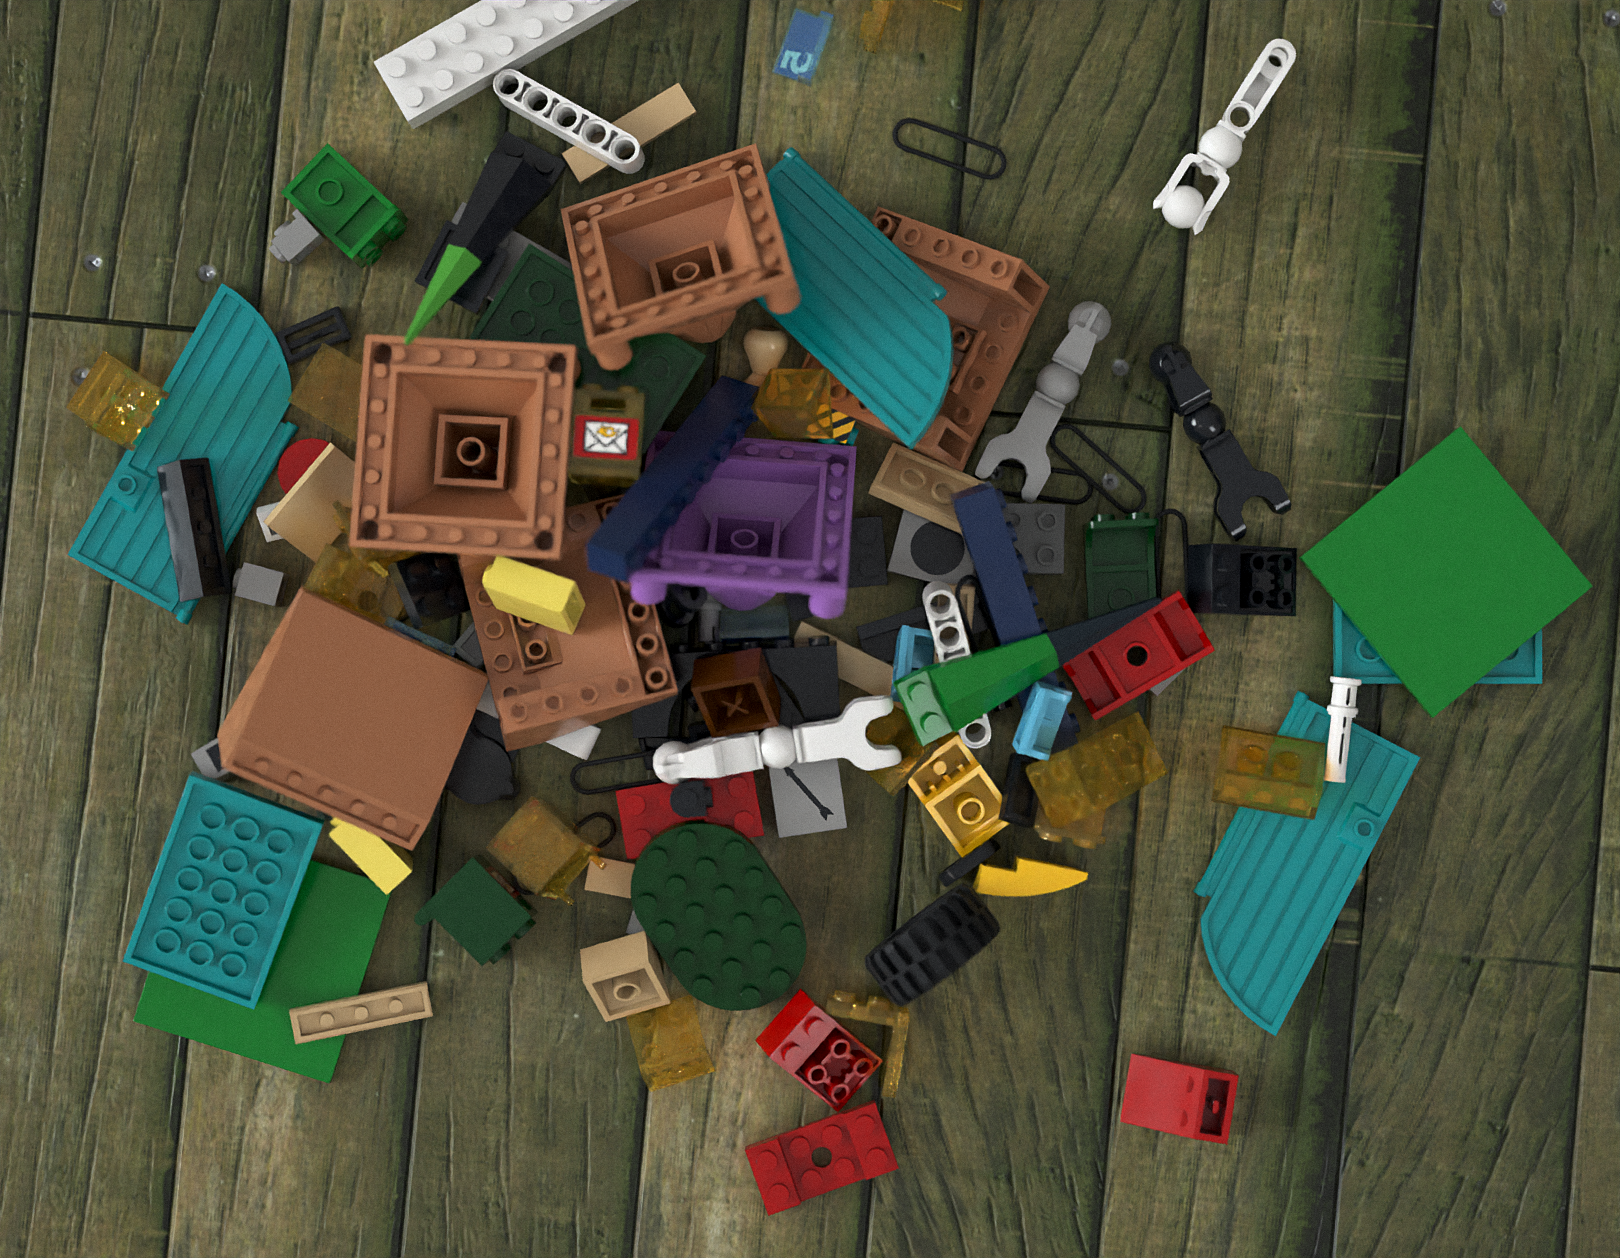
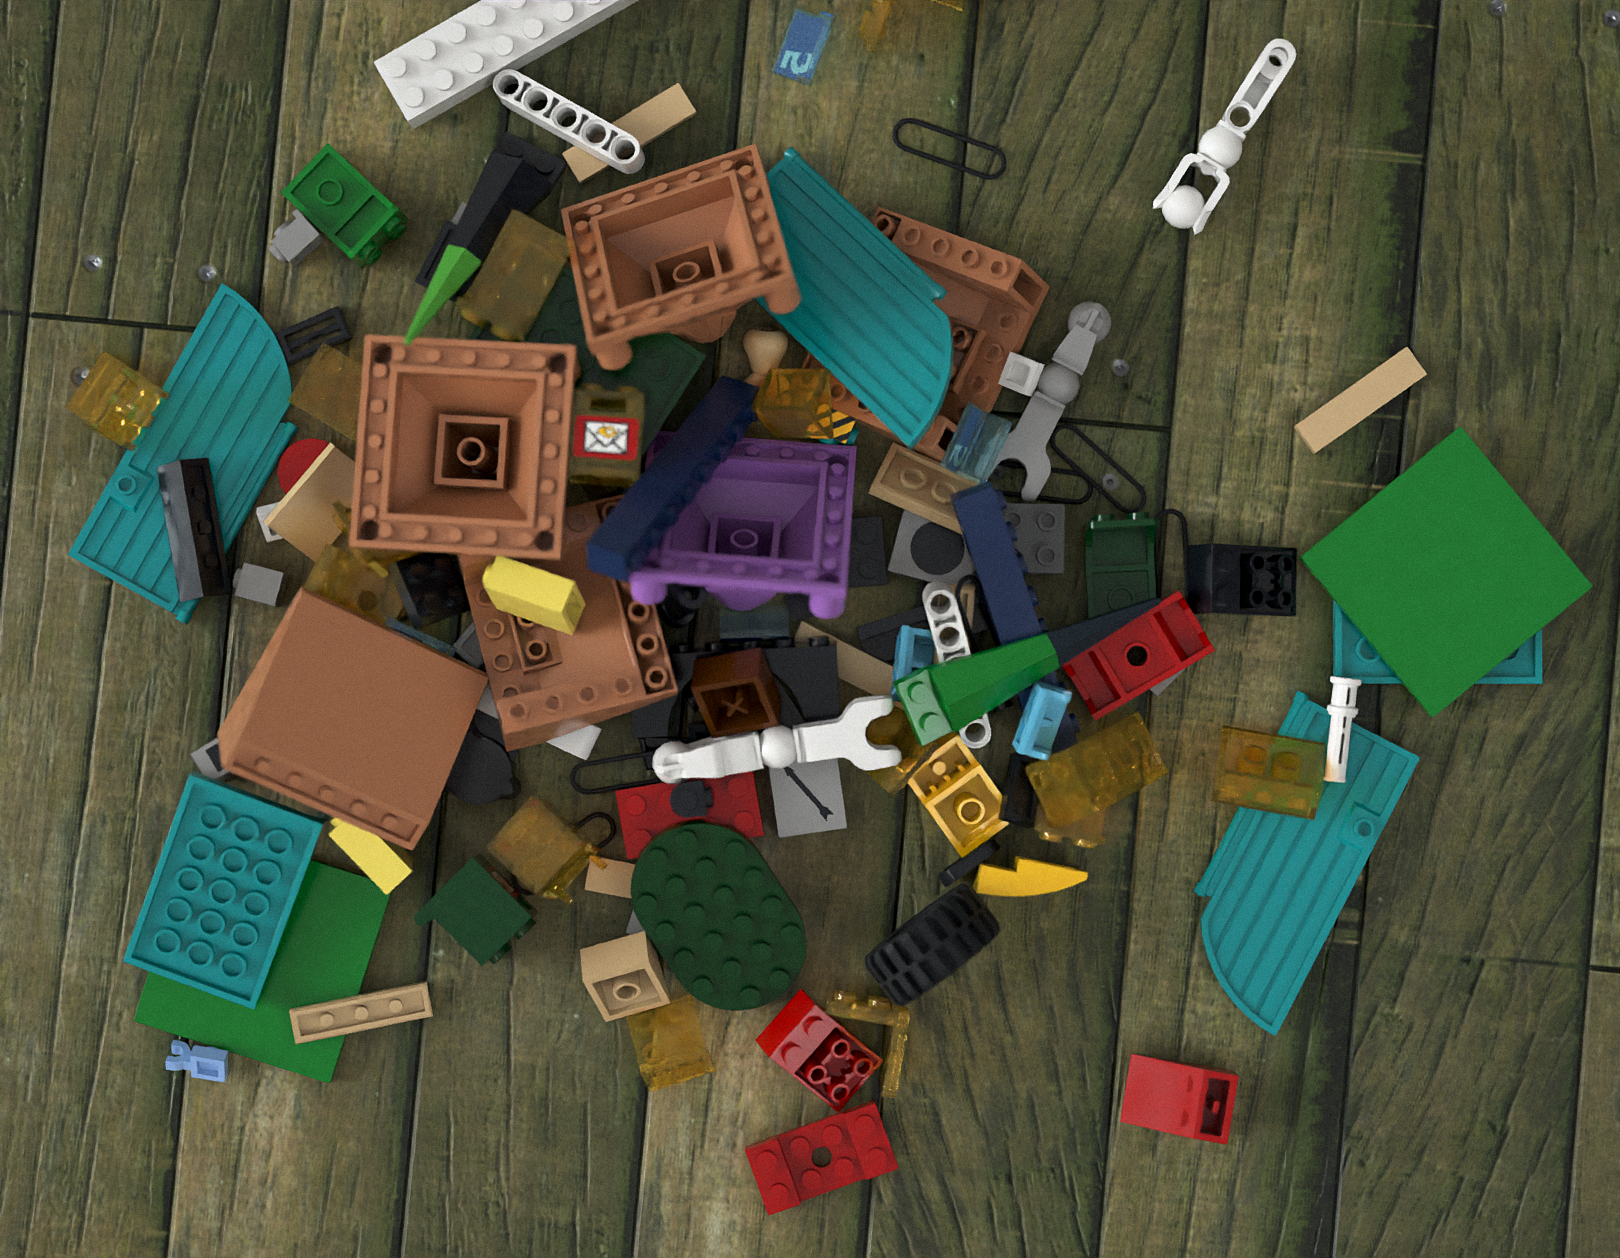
light grey pin [696,593,722,642] -> none
black piece [1149,341,1291,542] -> none
none -> light blue plate [166,1039,229,1083]
none -> clear yellow bracket [455,209,576,342]
none -> clear light blue panel [940,402,1012,484]
none -> white plate [998,351,1045,397]
none -> tan tile [1294,347,1427,454]

